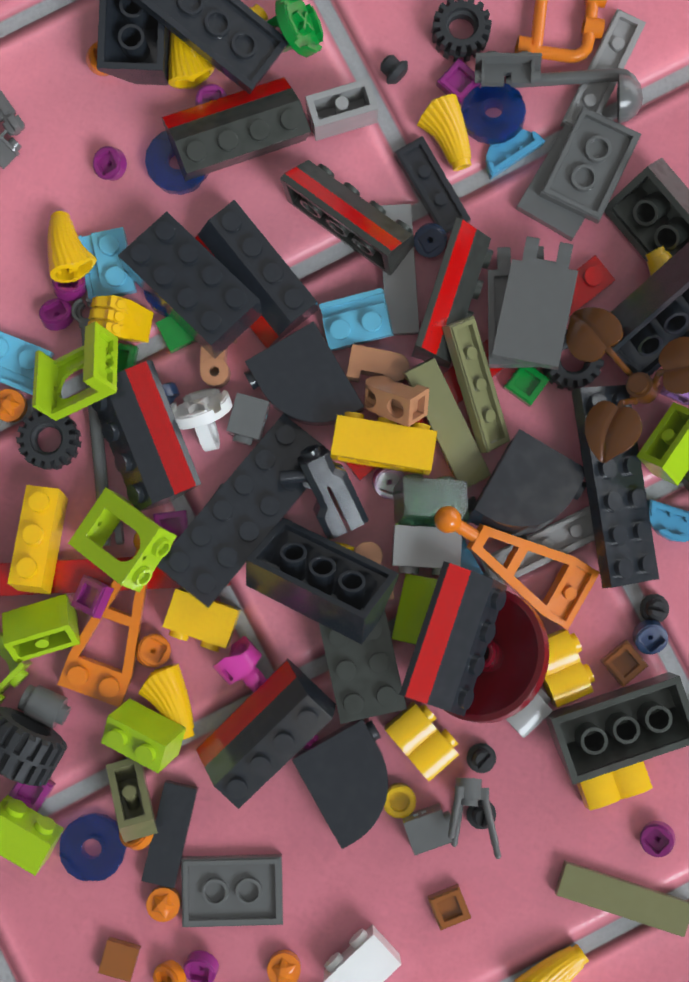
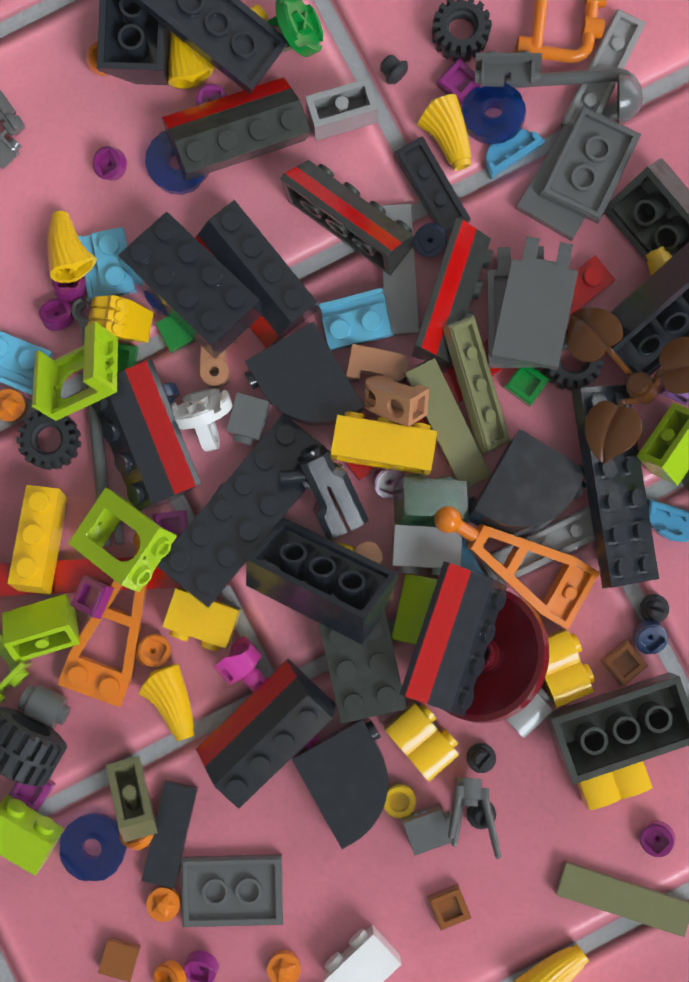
lime brick [101,698,186,773] -> none

